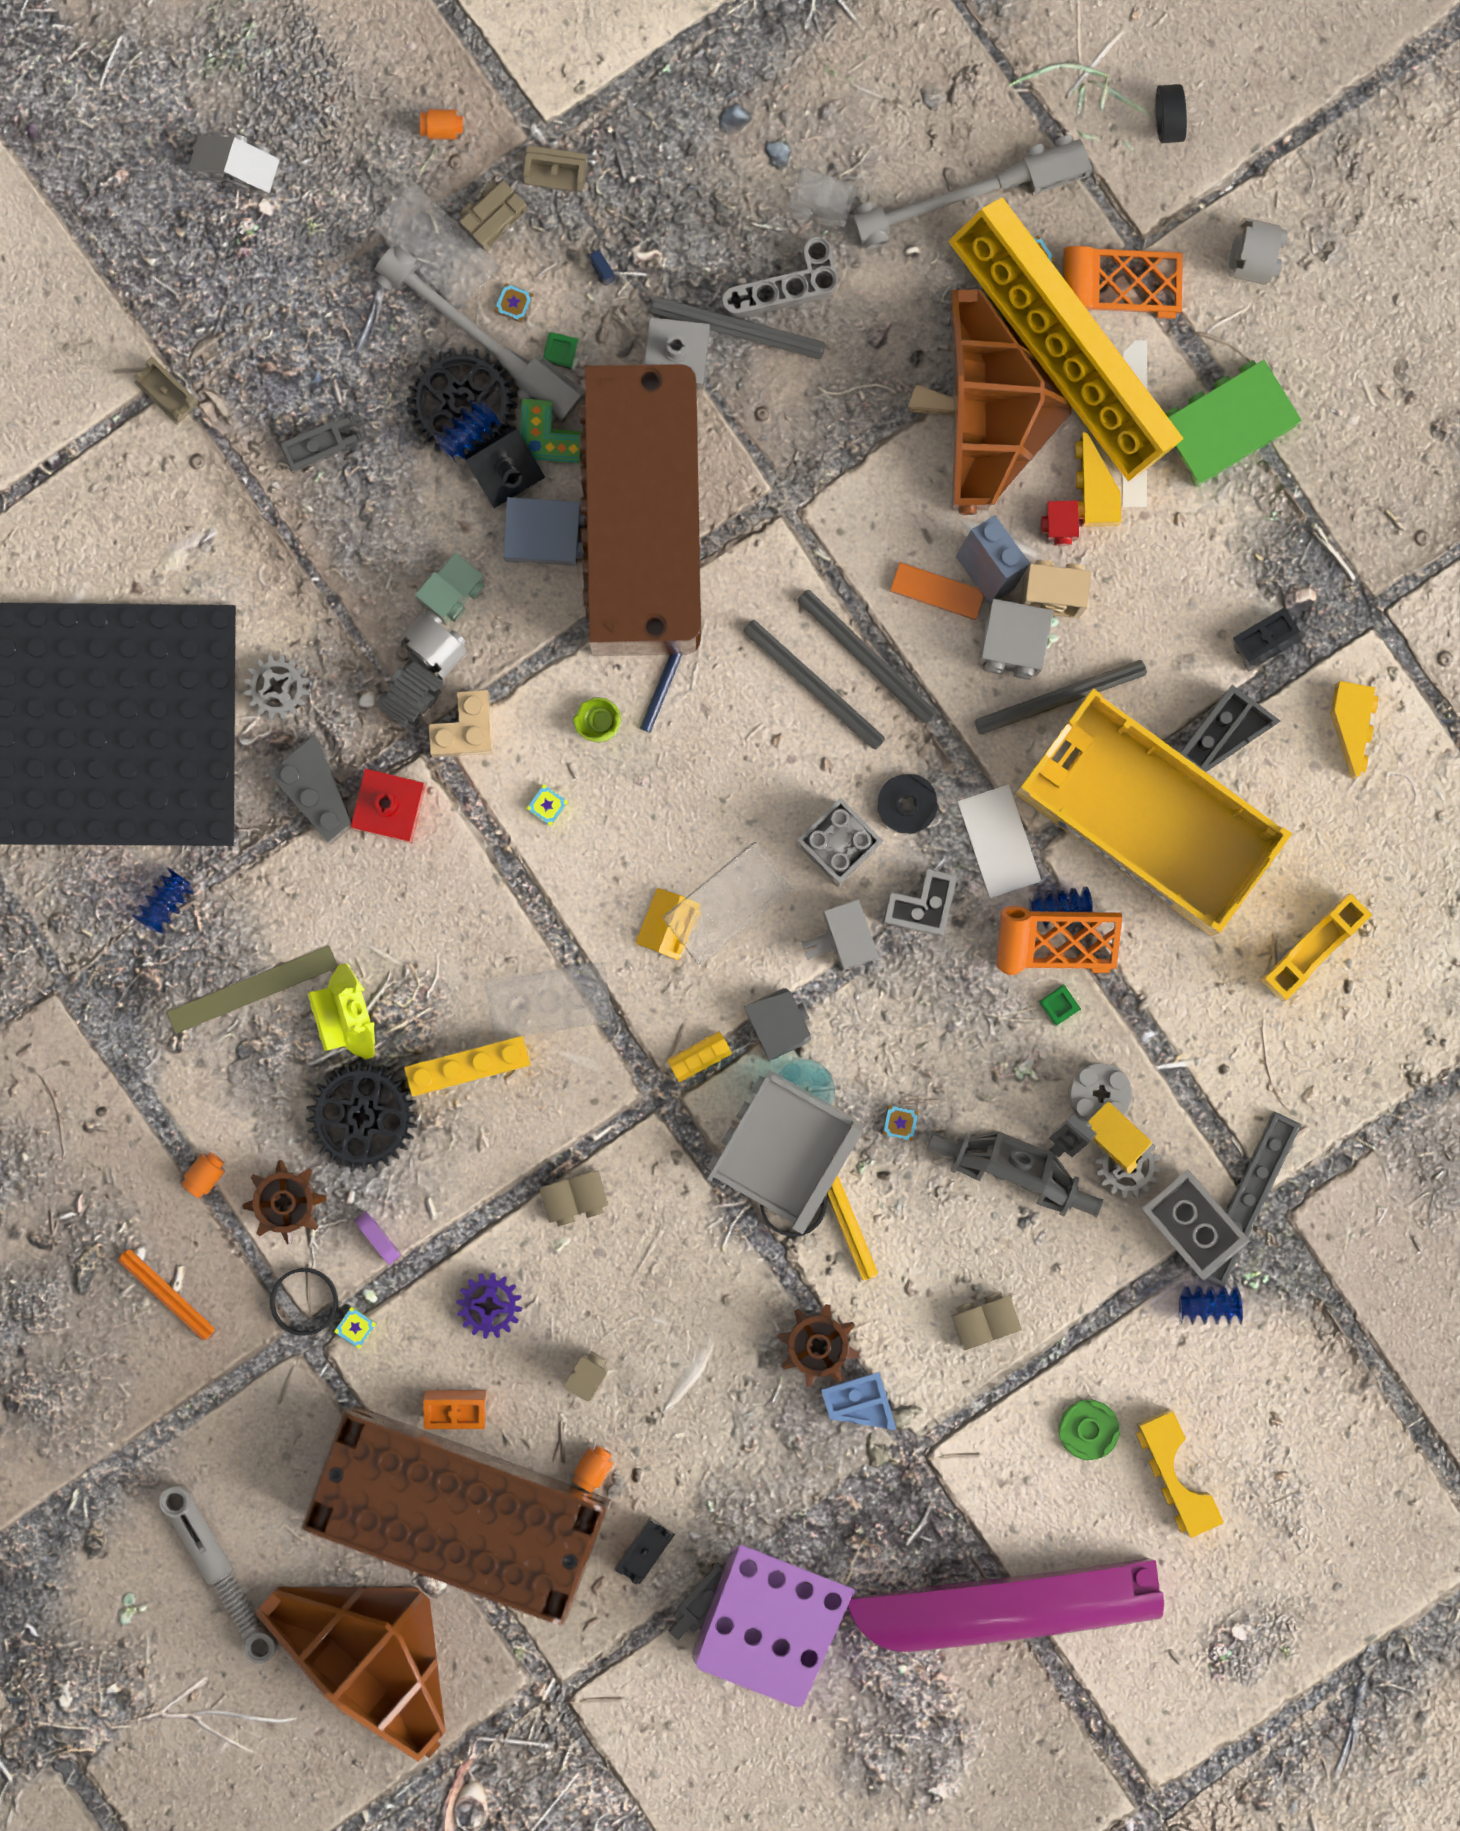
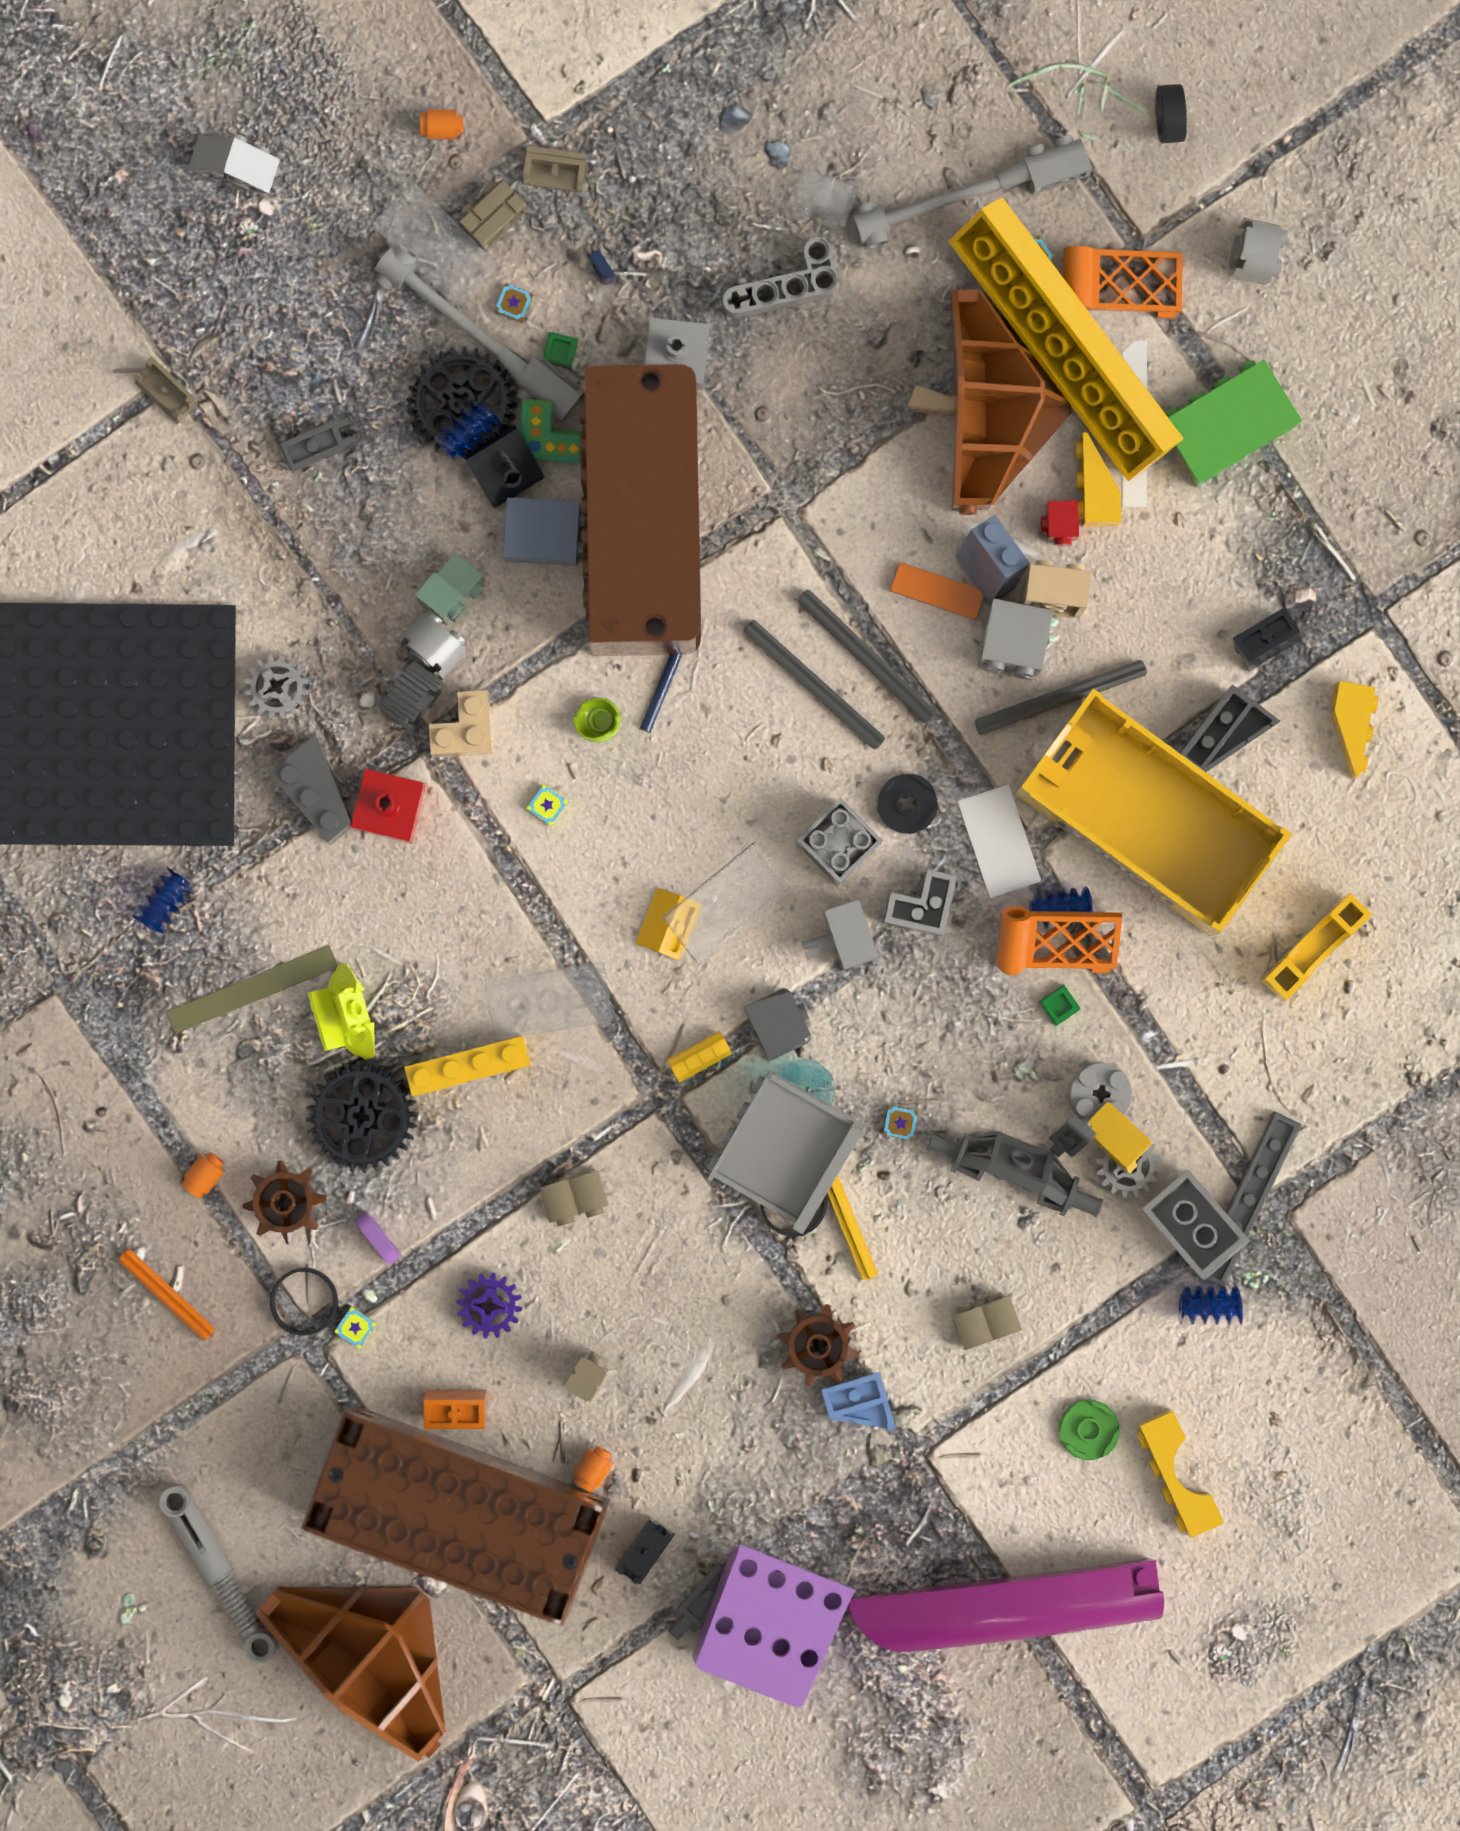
dark grey axle [650,296,825,359] -> none

